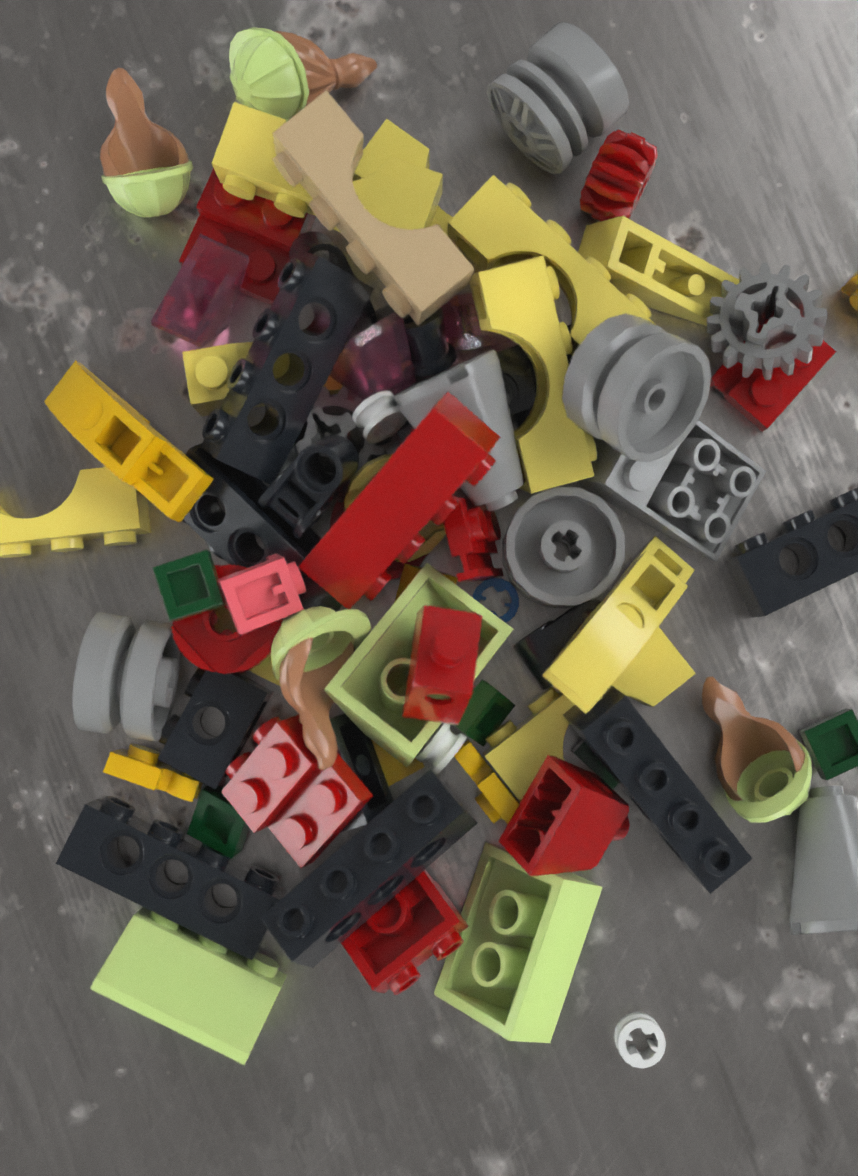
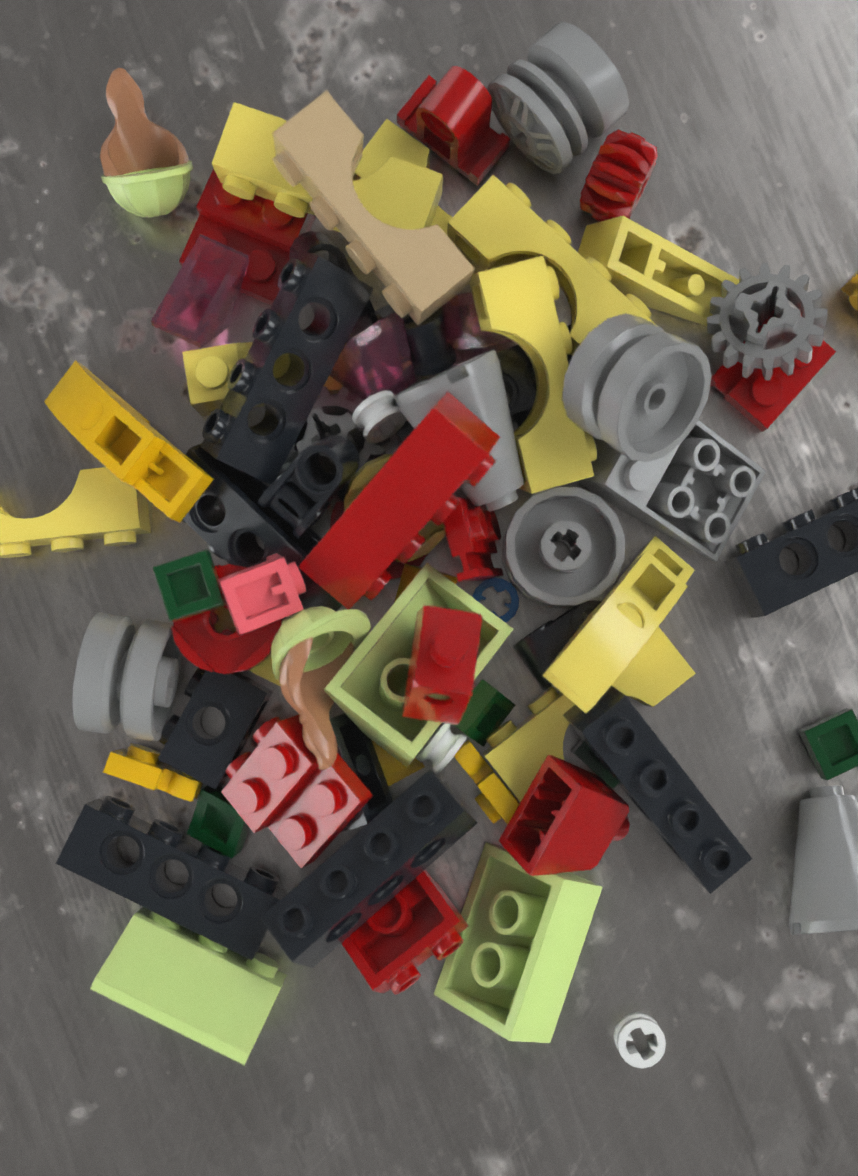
yellowish green piece [229,27,377,122] -> none
piece [702,676,812,822] -> none
none -> red pin [396,66,511,186]

